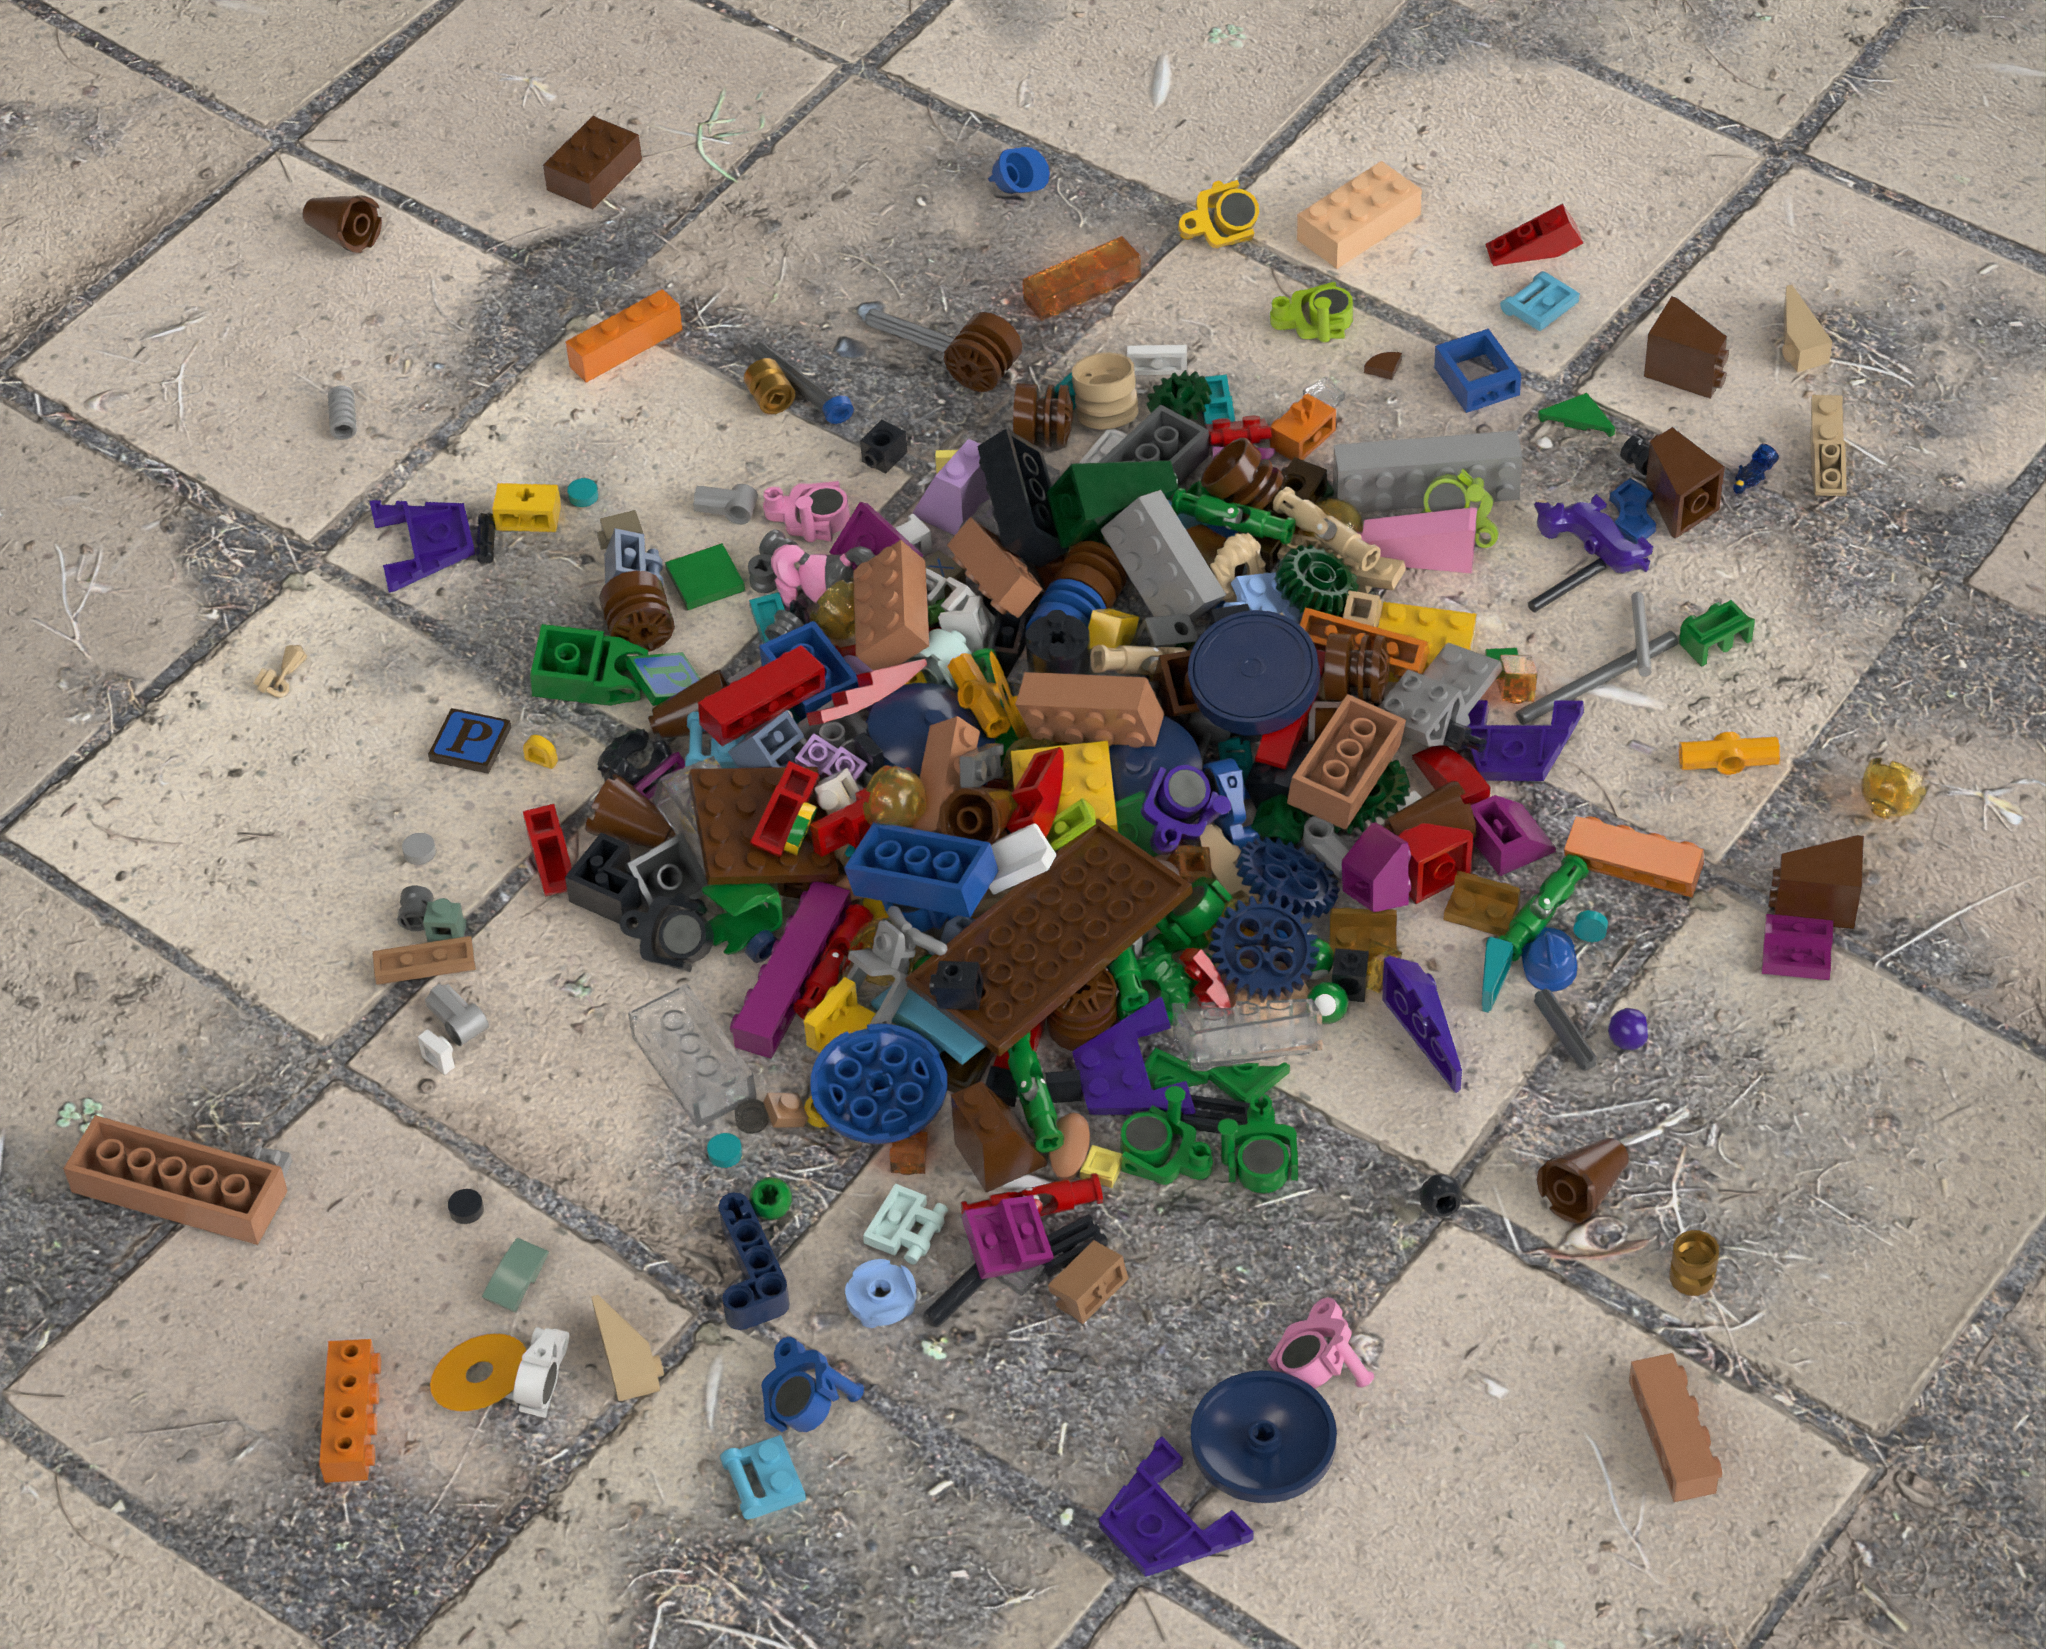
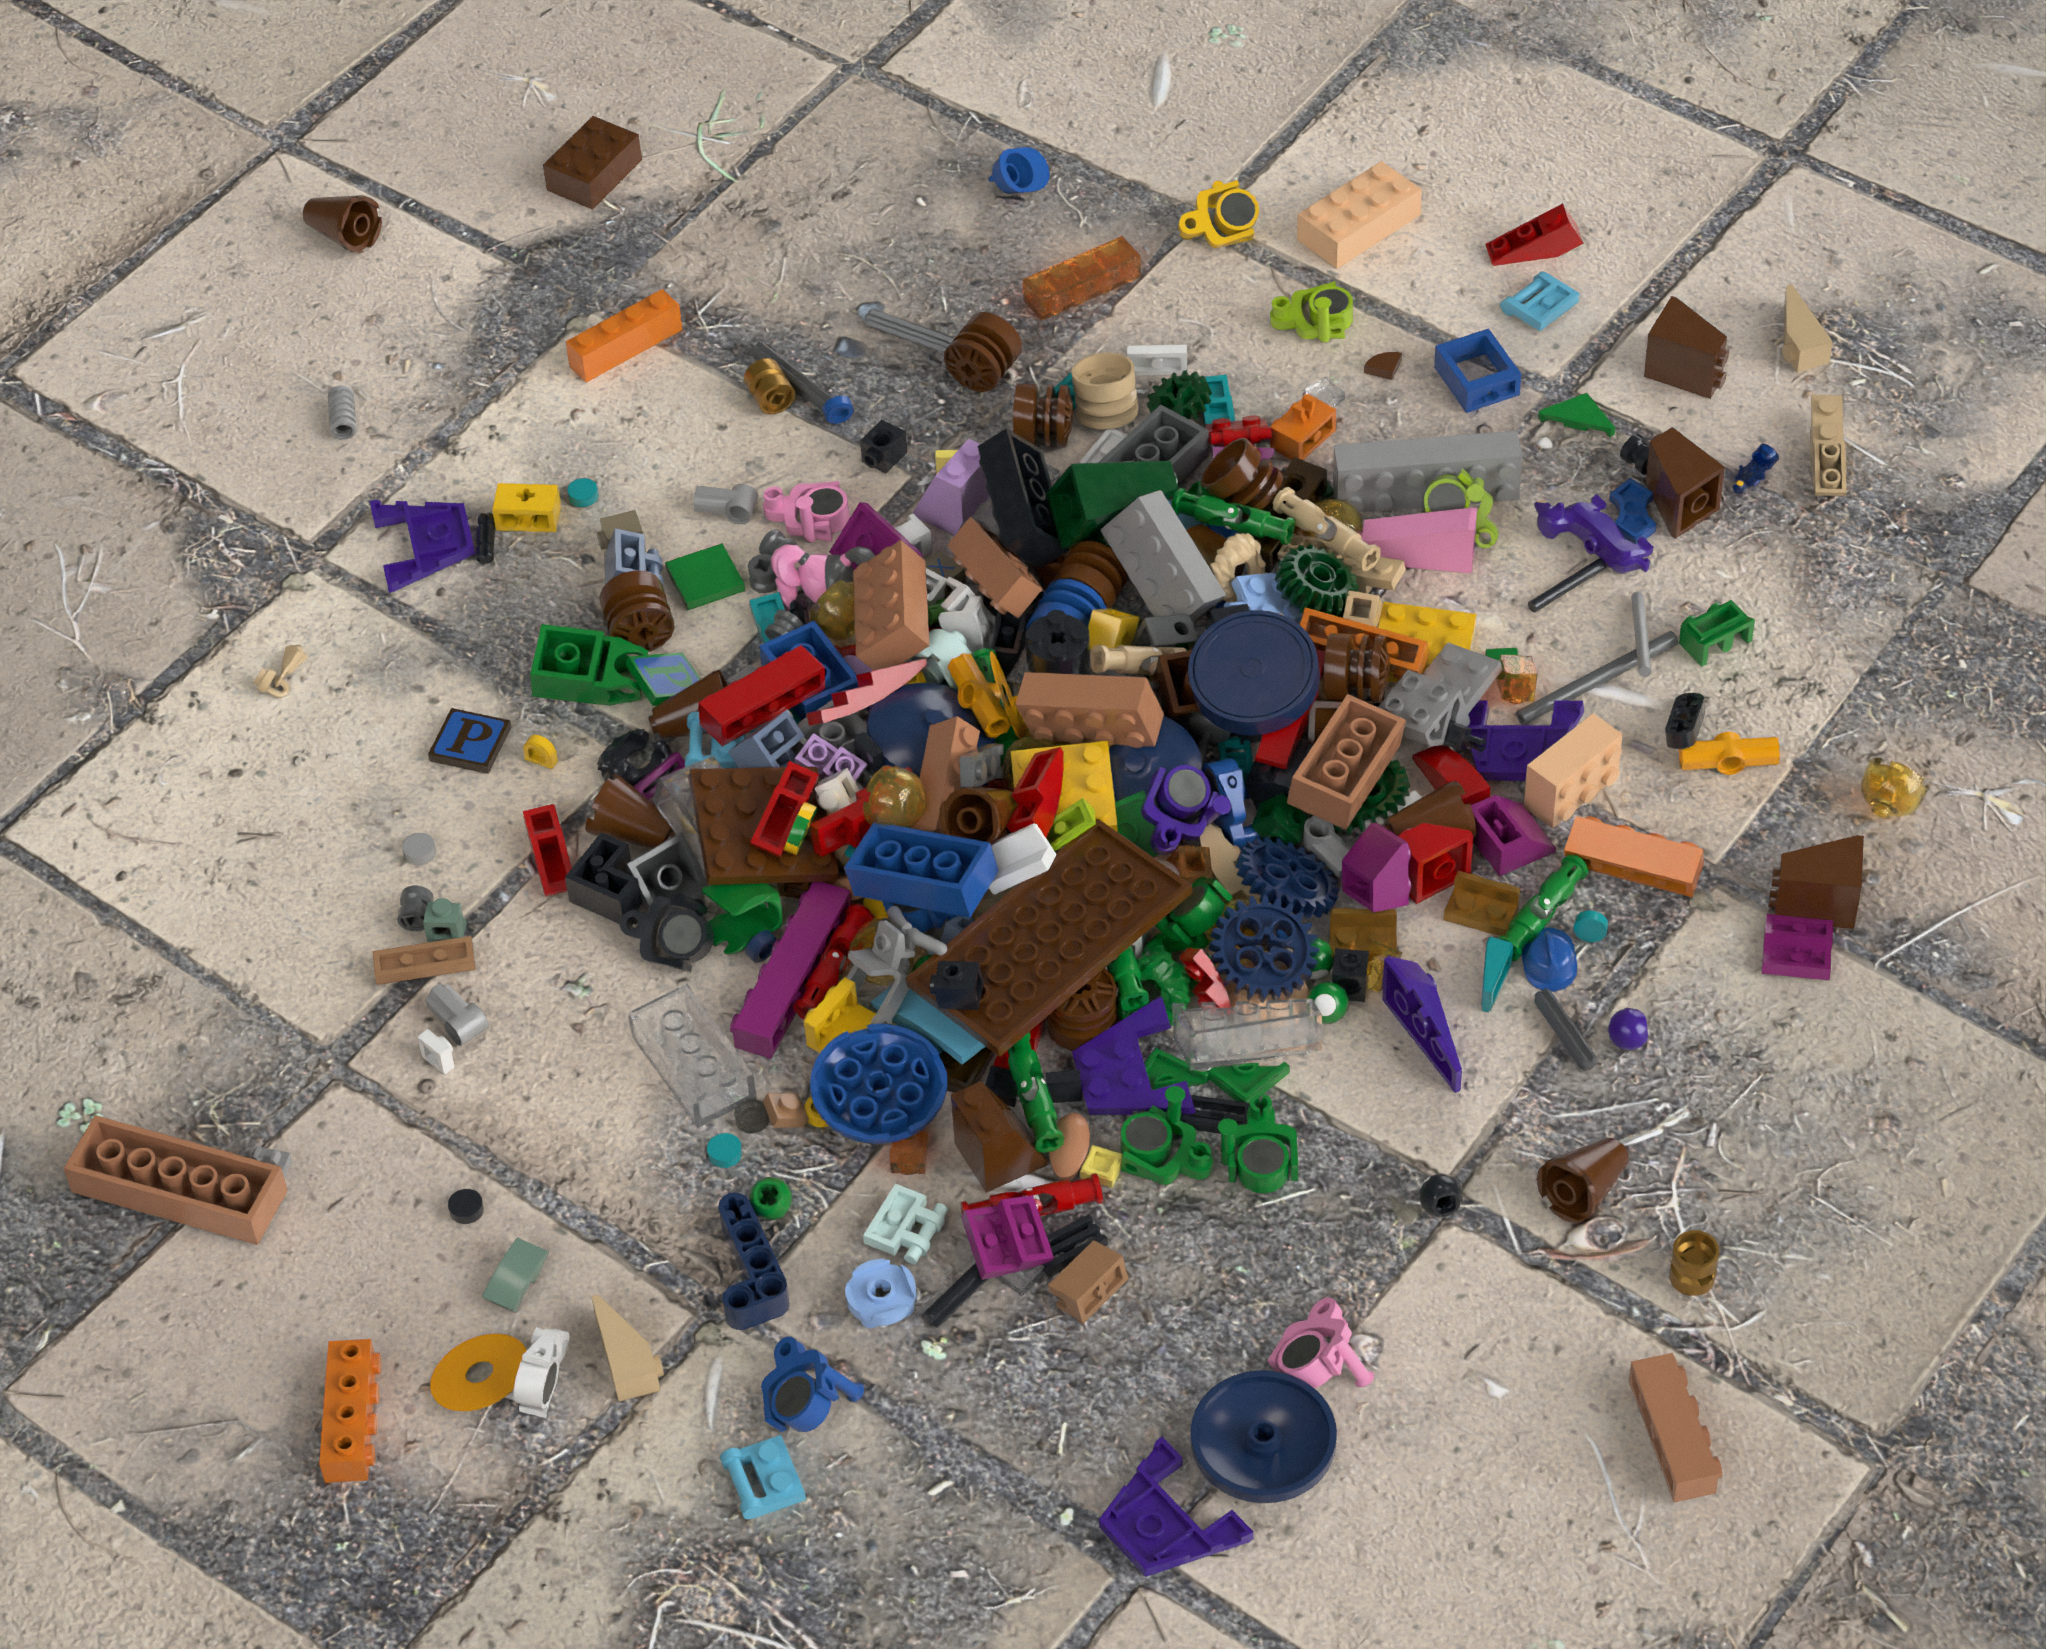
none -> light nougat brick [1524,713,1623,829]
none -> black beam [1665,693,1705,749]

